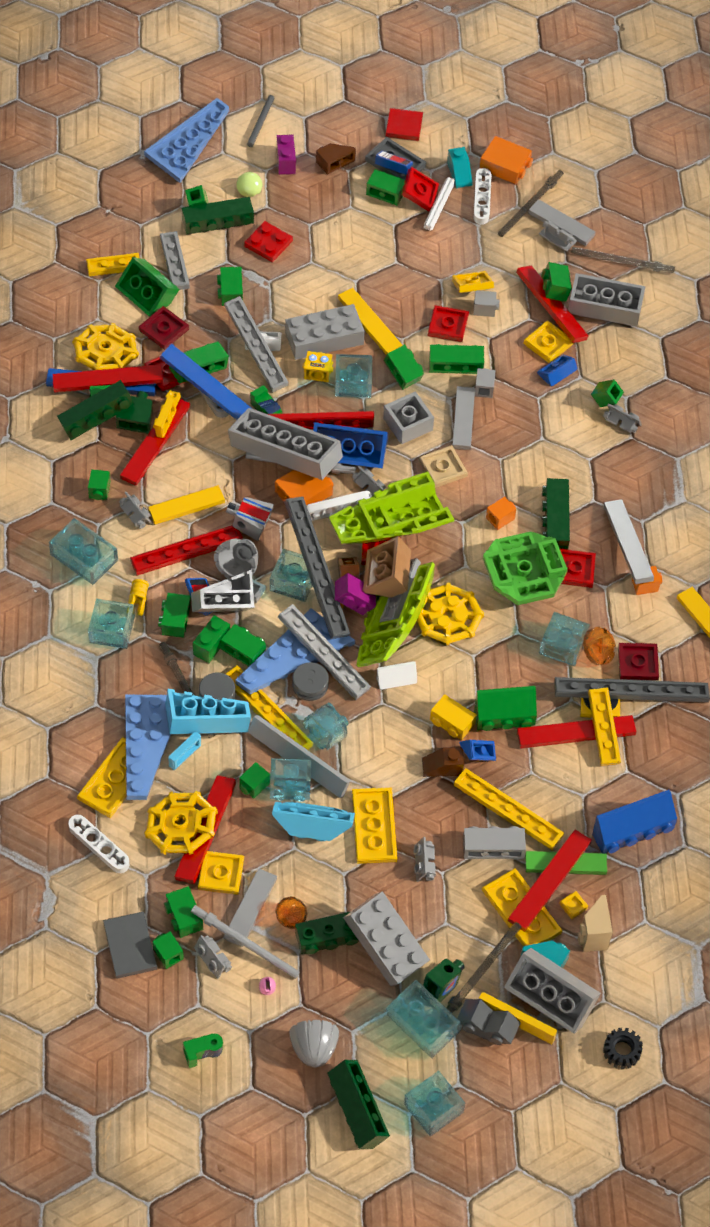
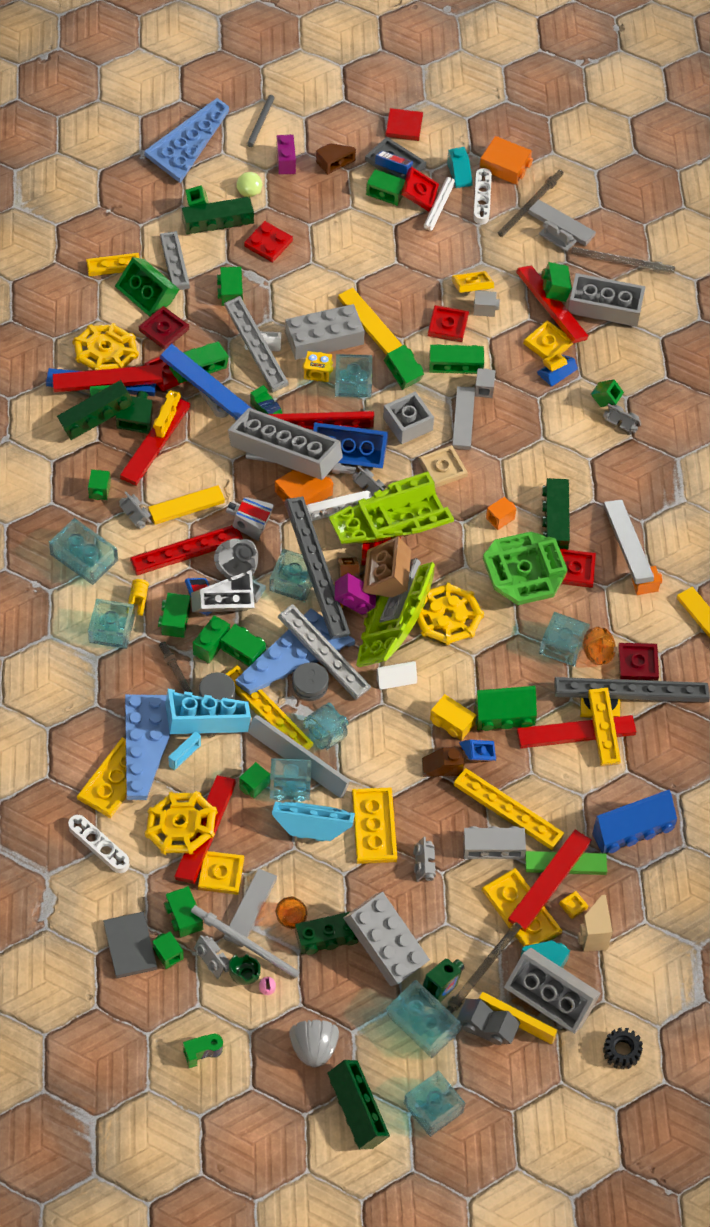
none -> dark green hair [229,954,261,985]
none -> yellow tile [543,353,567,371]

